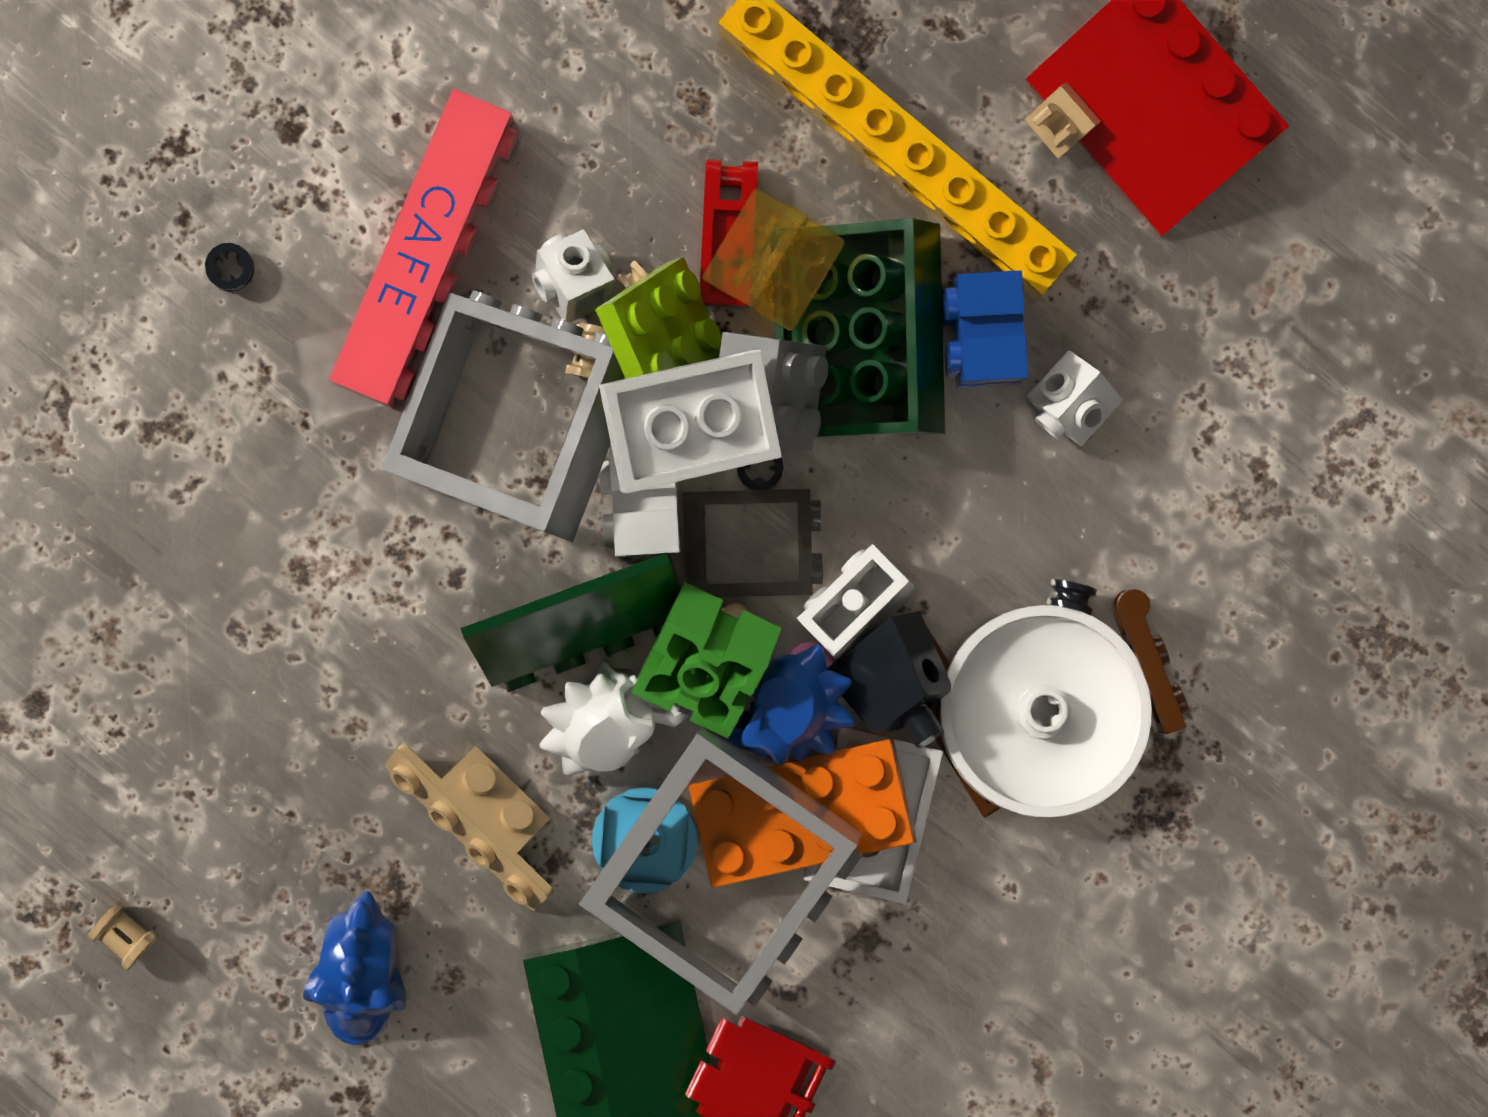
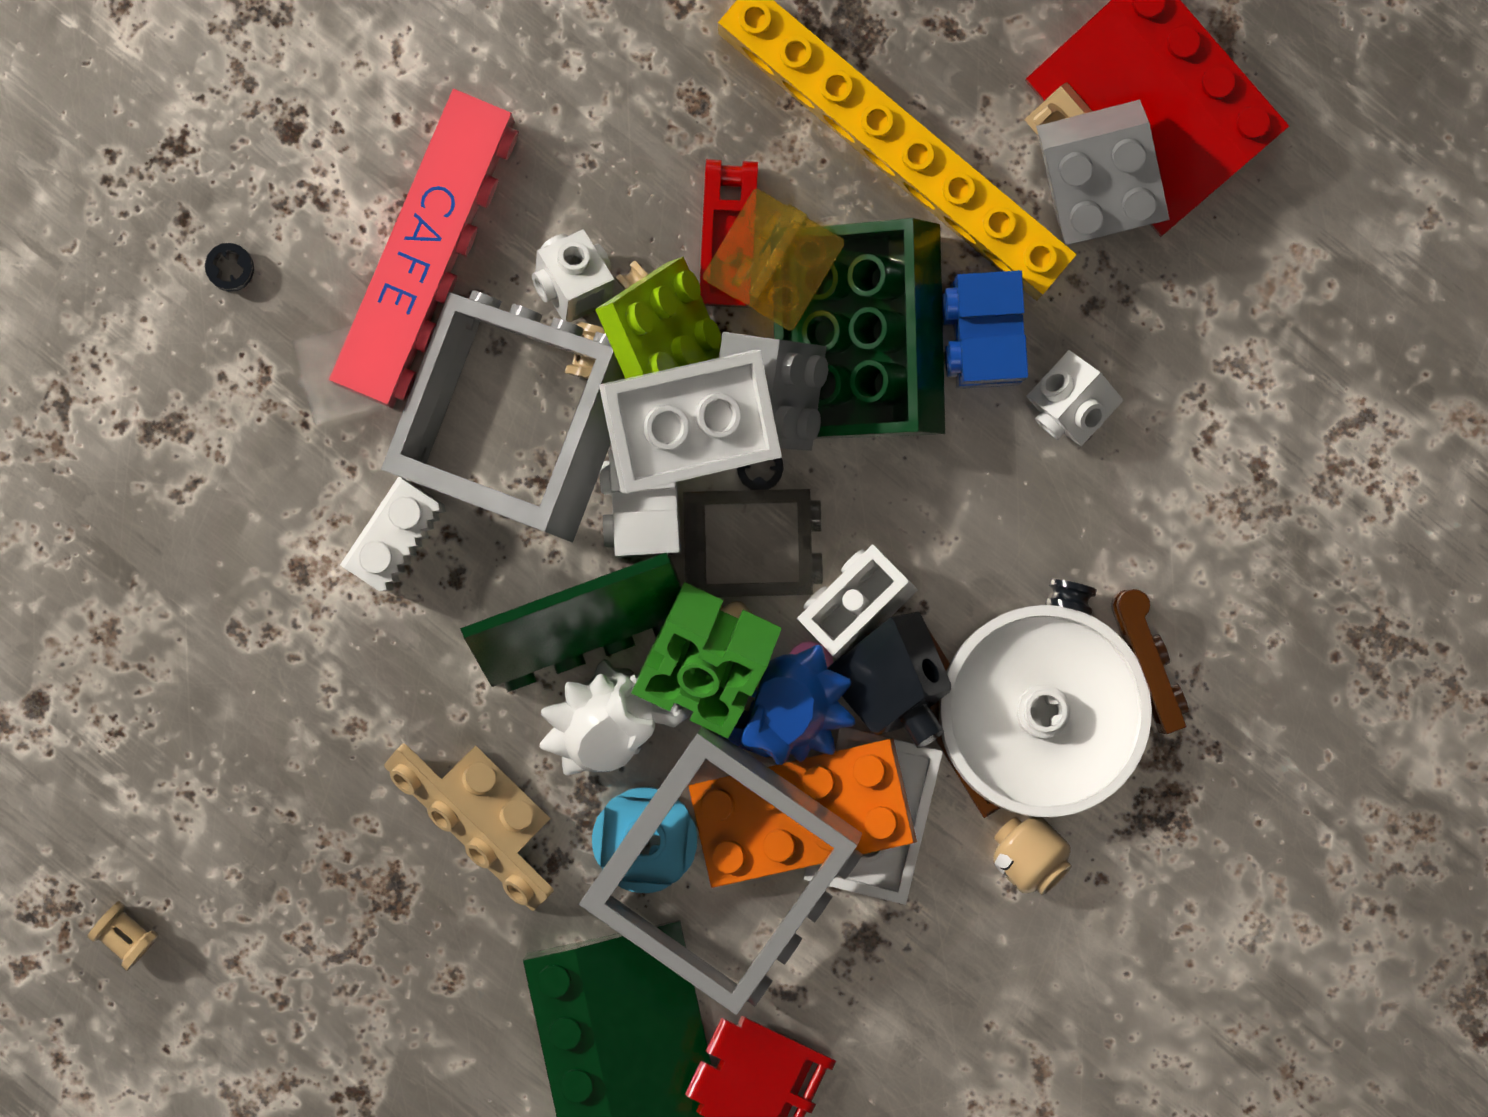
blue head [303,891,407,1045] -> none
none -> white brick [340,477,446,591]
none -> tan head [993,817,1072,895]
none -> light grey brick [1036,100,1170,246]

